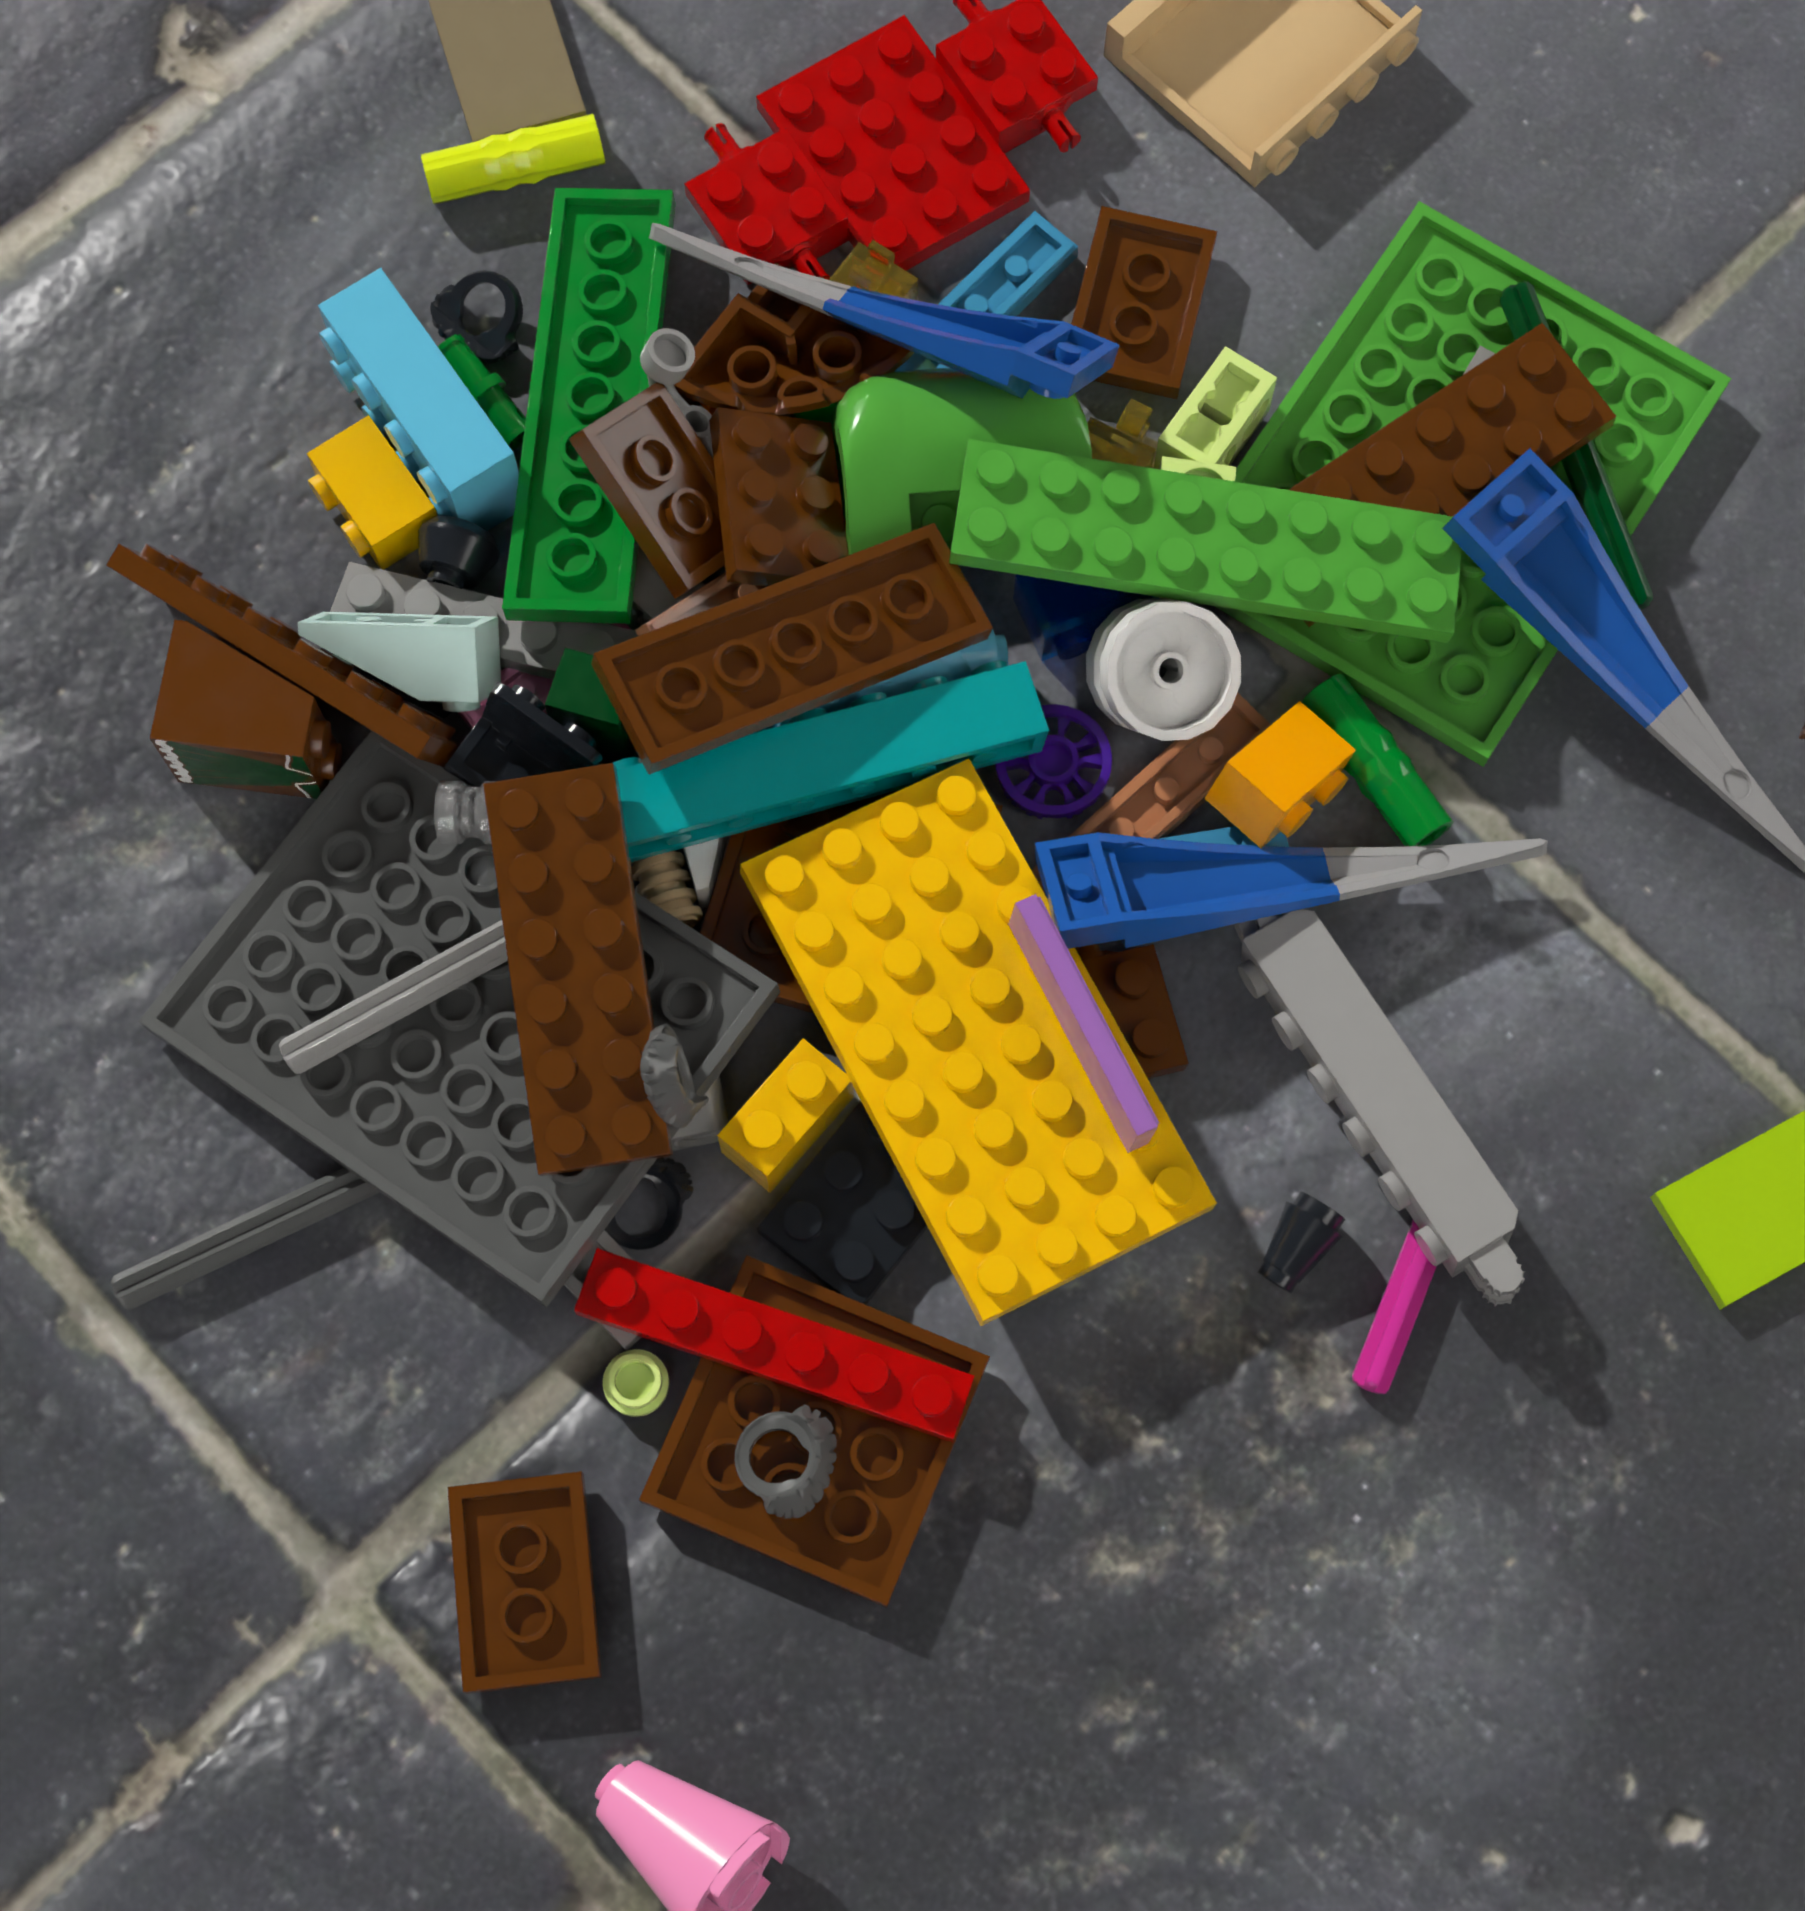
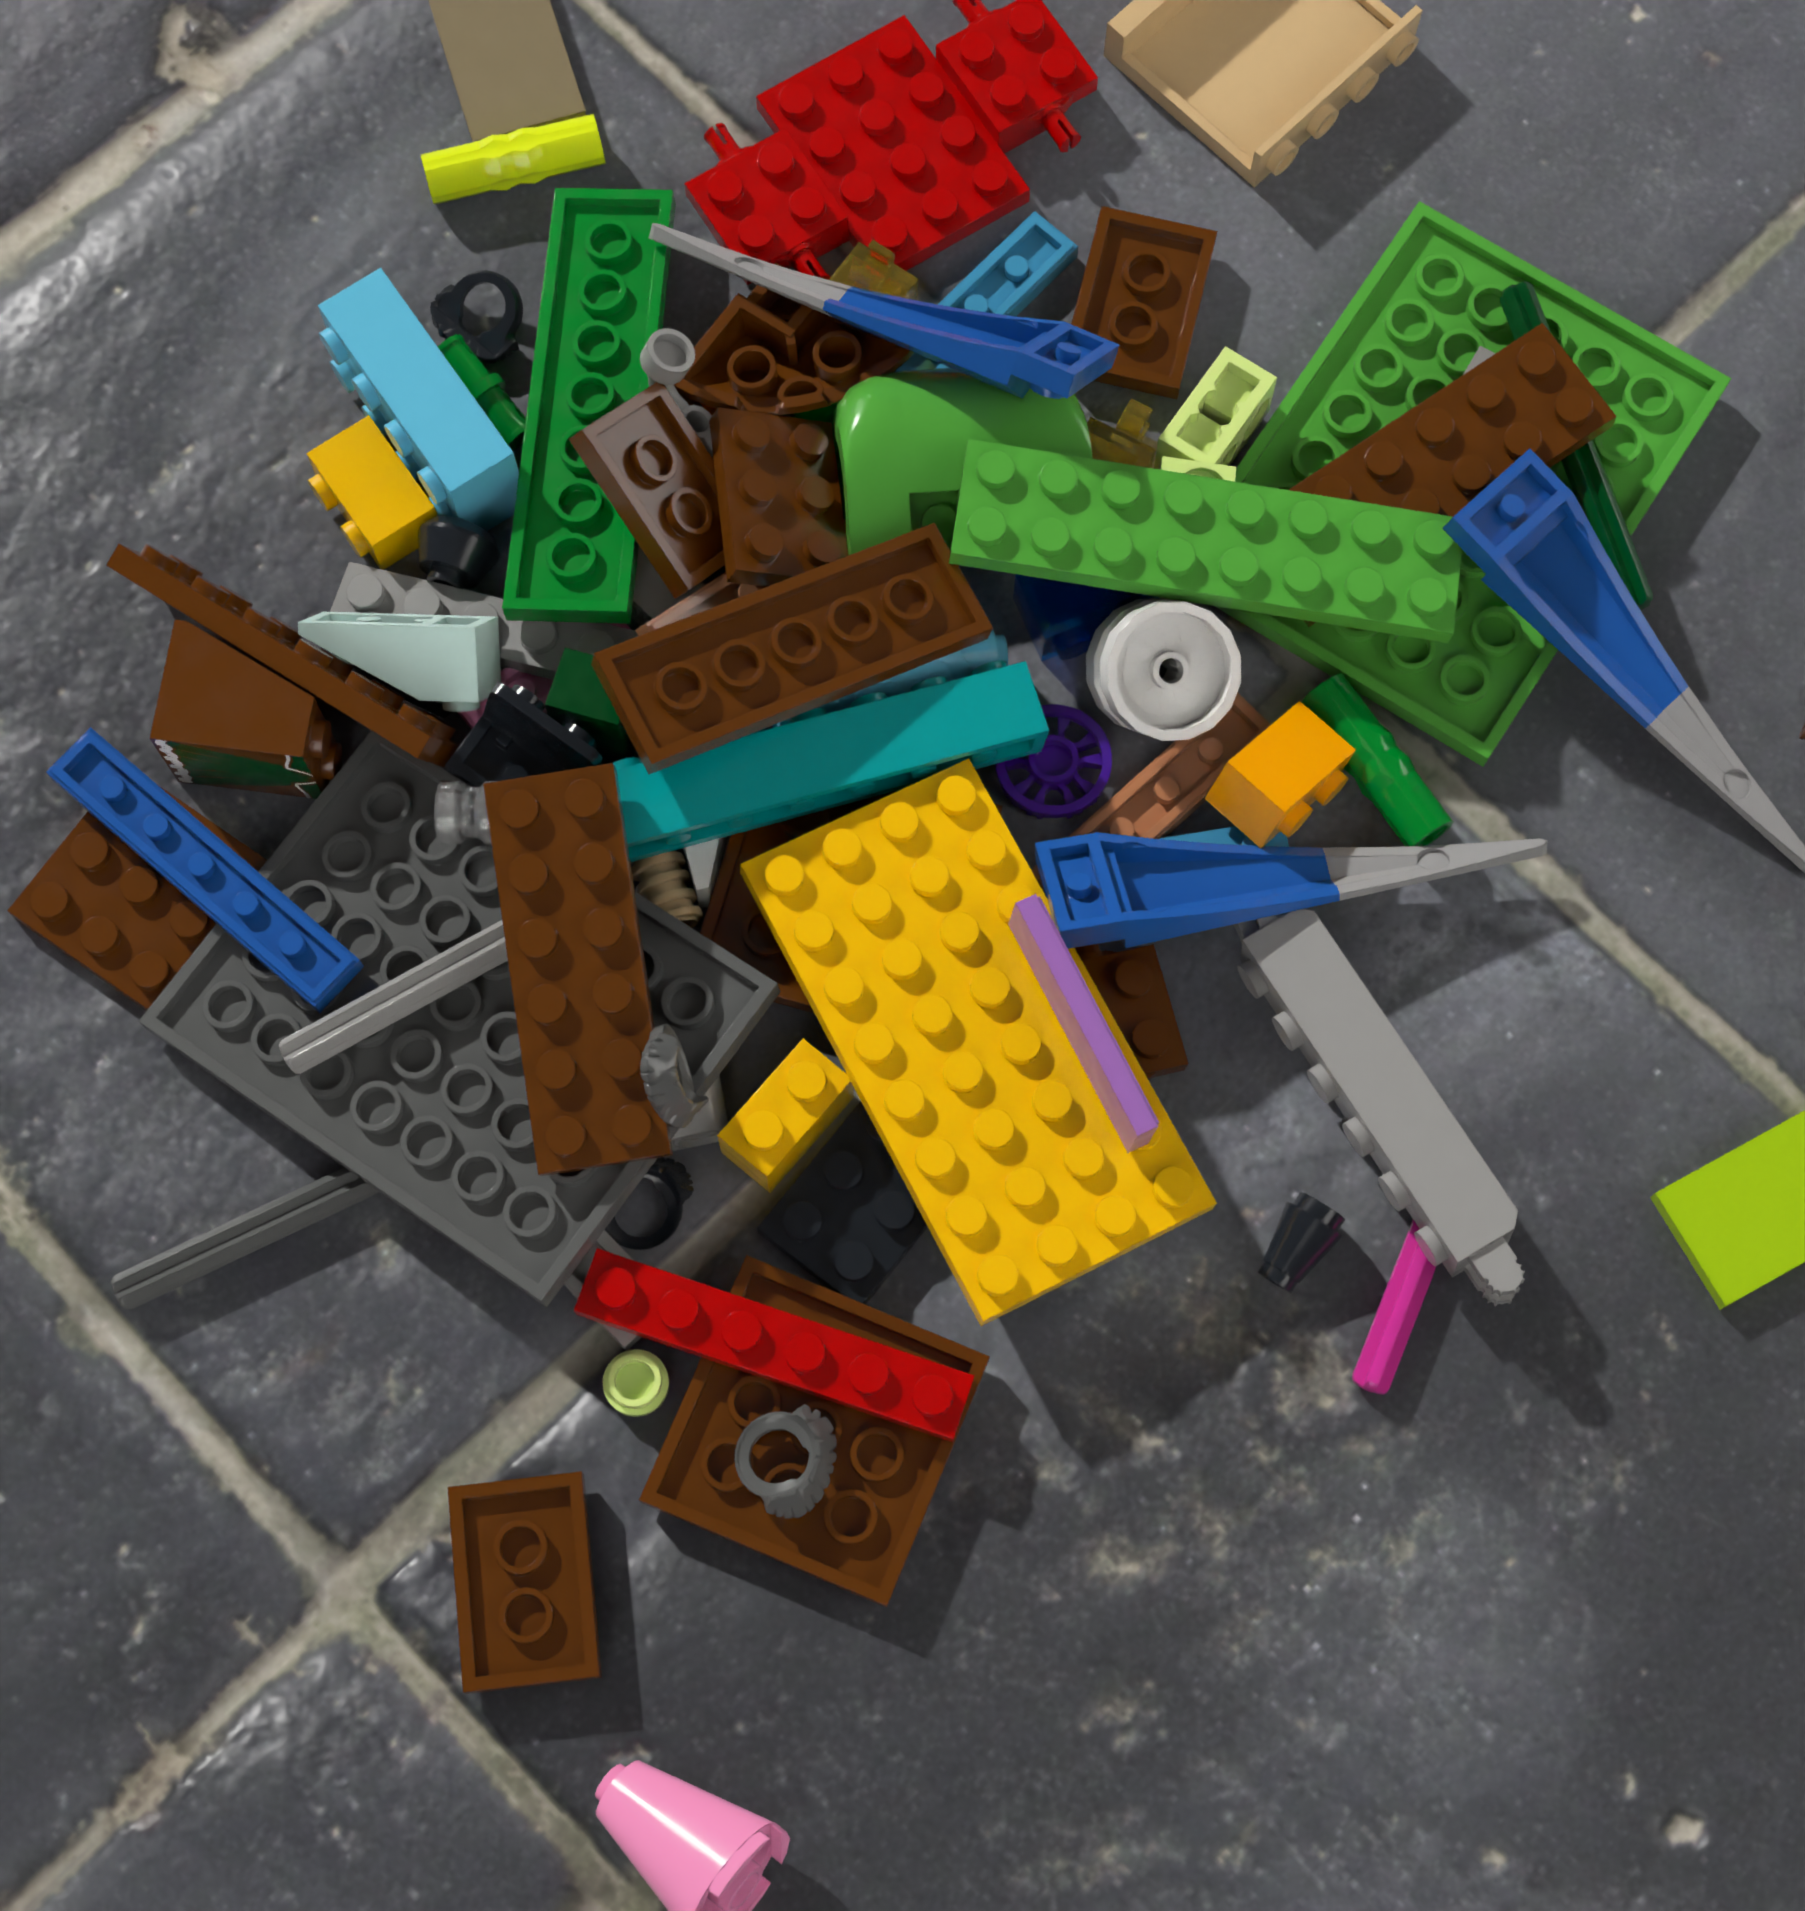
none -> reddish brown plate [7,785,267,1011]
none -> blue tile [46,727,364,1014]

